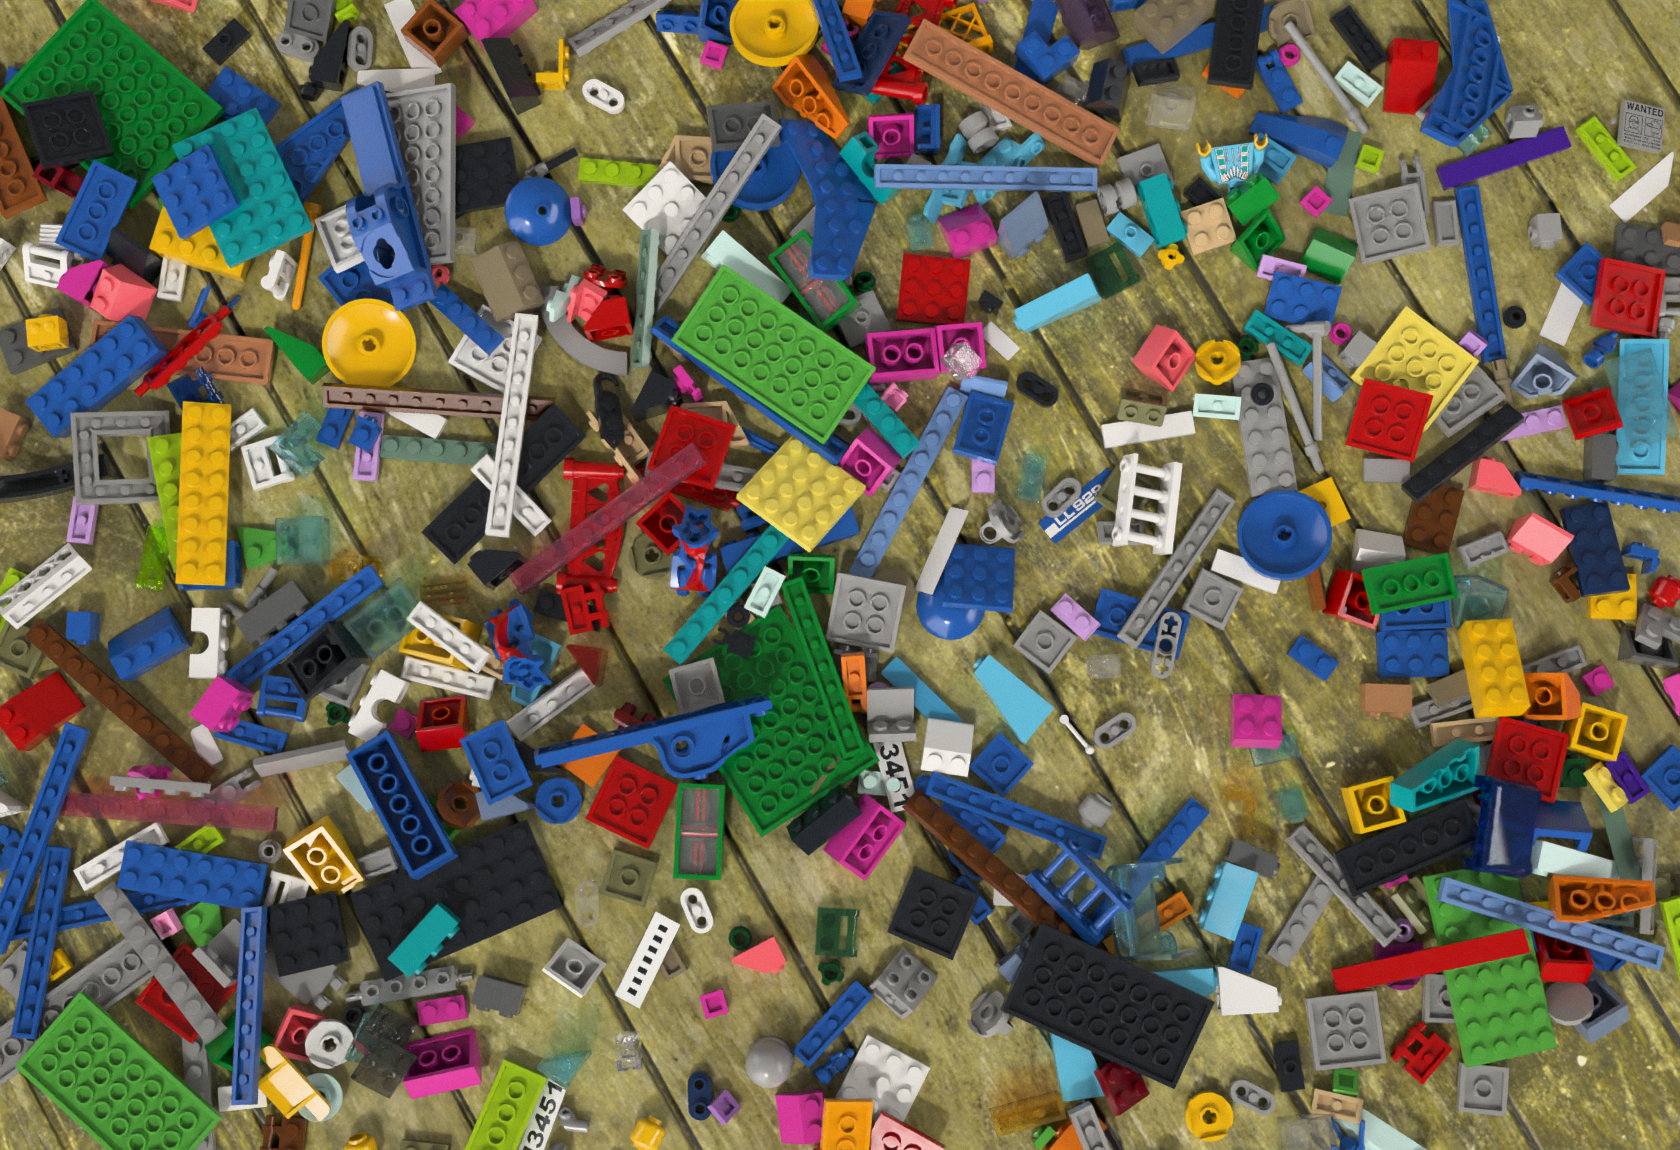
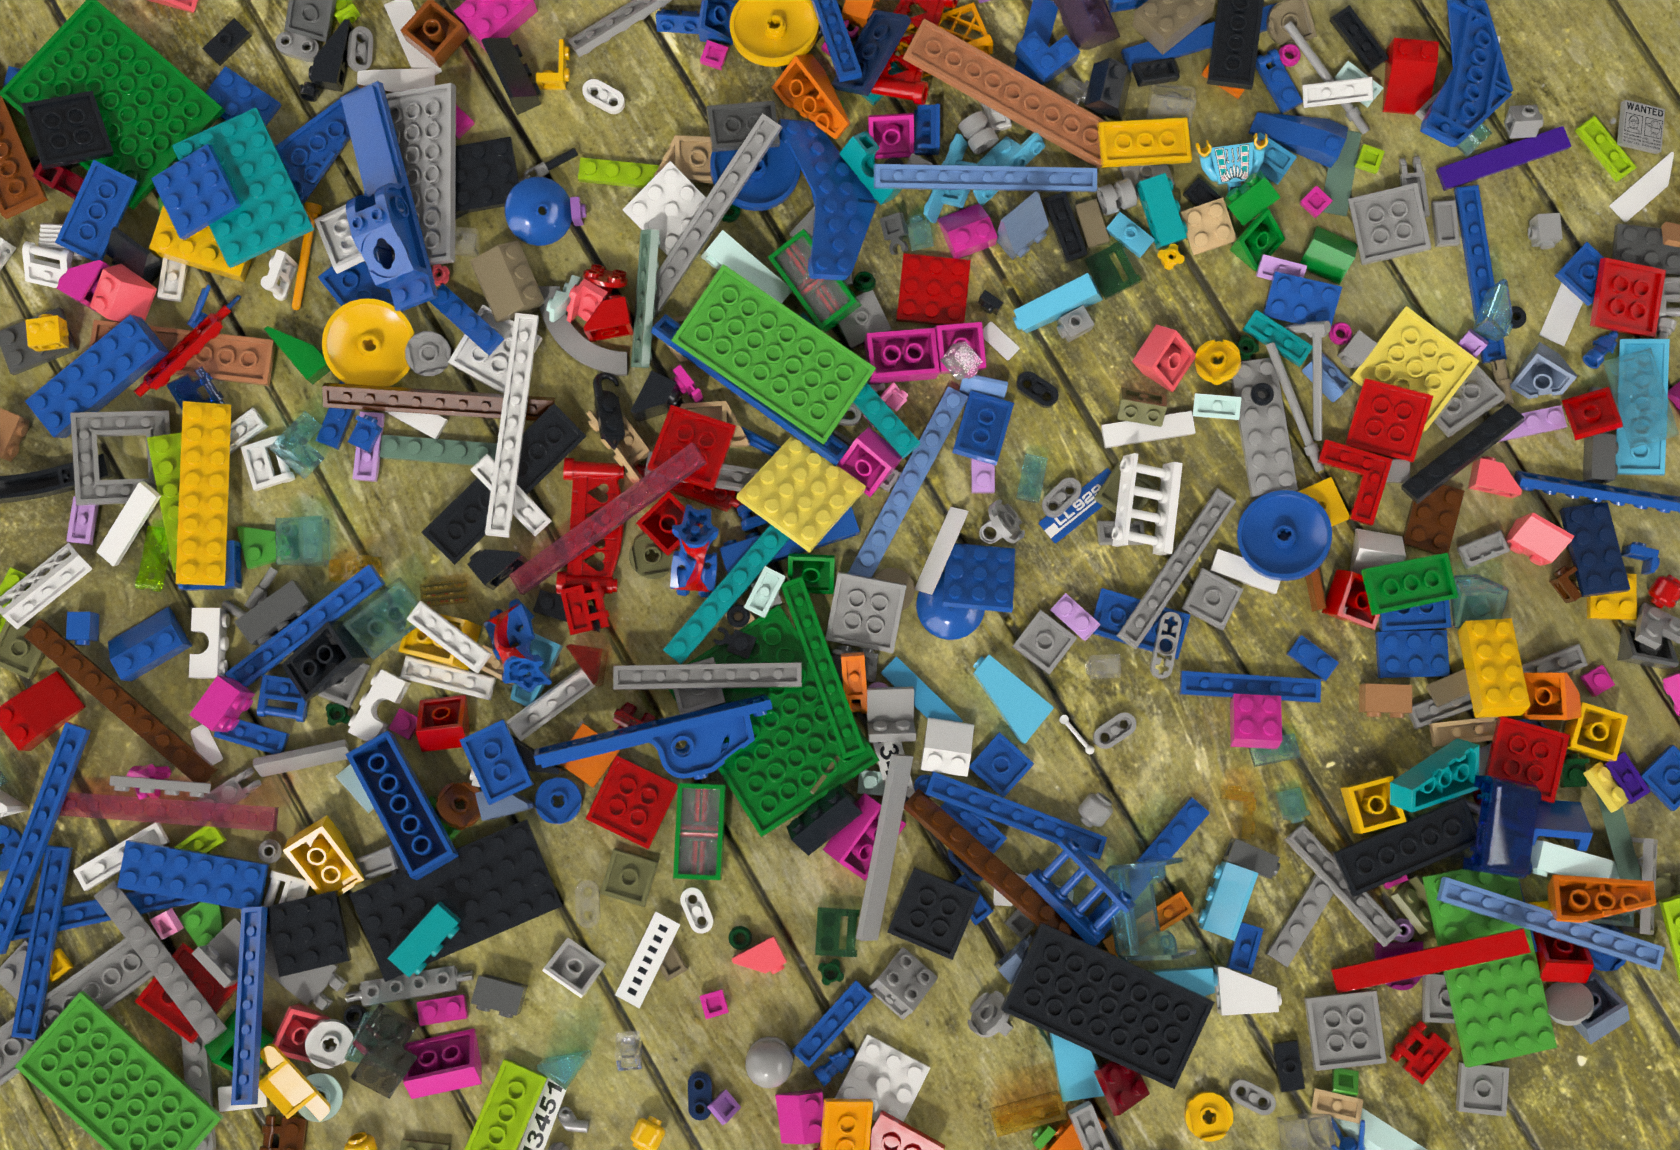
none -> white tile [97,481,161,567]
none -> light grey tile [405,331,451,376]
none -> light grey plate [613,663,802,690]
none -> light grey tile [856,754,913,941]
none -> dark grey plate [879,212,909,255]
none -> light grey brick [1056,305,1095,343]
none -> yellow plate [1097,117,1192,168]
none -> blue plate [1180,671,1321,703]
none -> white tile [1302,77,1374,108]
none -> red plate [1318,439,1393,526]
none -> clear light blue slope [1472,279,1513,342]

